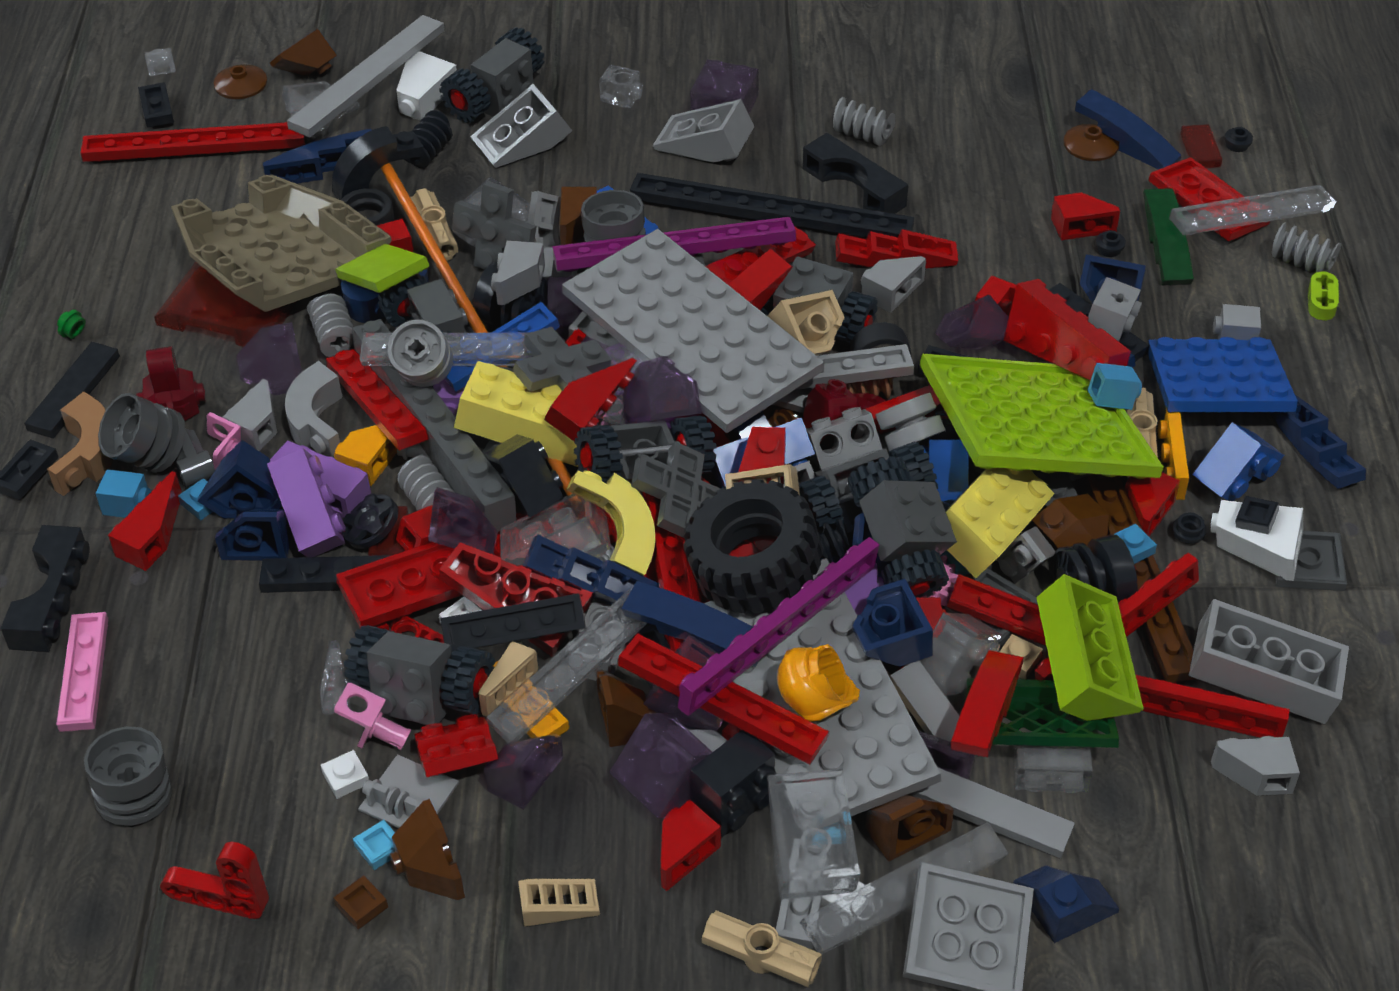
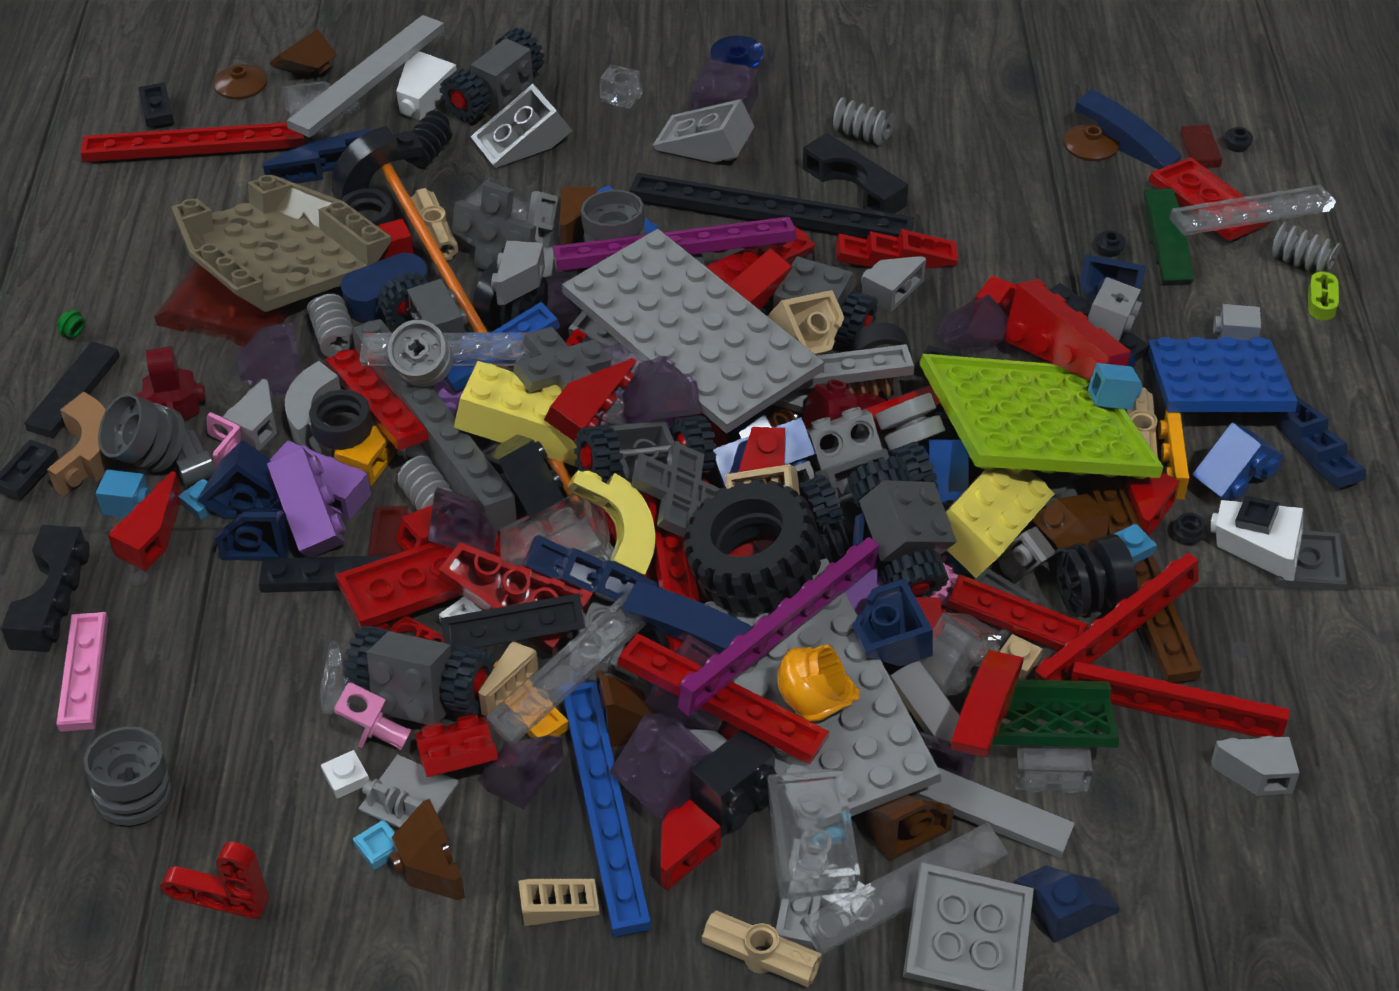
clear plate [144,48,176,76] -> none
reddish brown plate [333,875,388,929] -> none
lime tile [335,244,429,293] -> none
black wheel [343,493,398,549] -> none
lime slope [1036,574,1144,721] -> none
red slope [1051,192,1120,240] -> none
light grey brick [1189,599,1349,724] -> none
none -> black tyre [309,389,373,449]
none -> blue plate [562,681,651,937]
none -> clear blue dish [710,36,763,70]

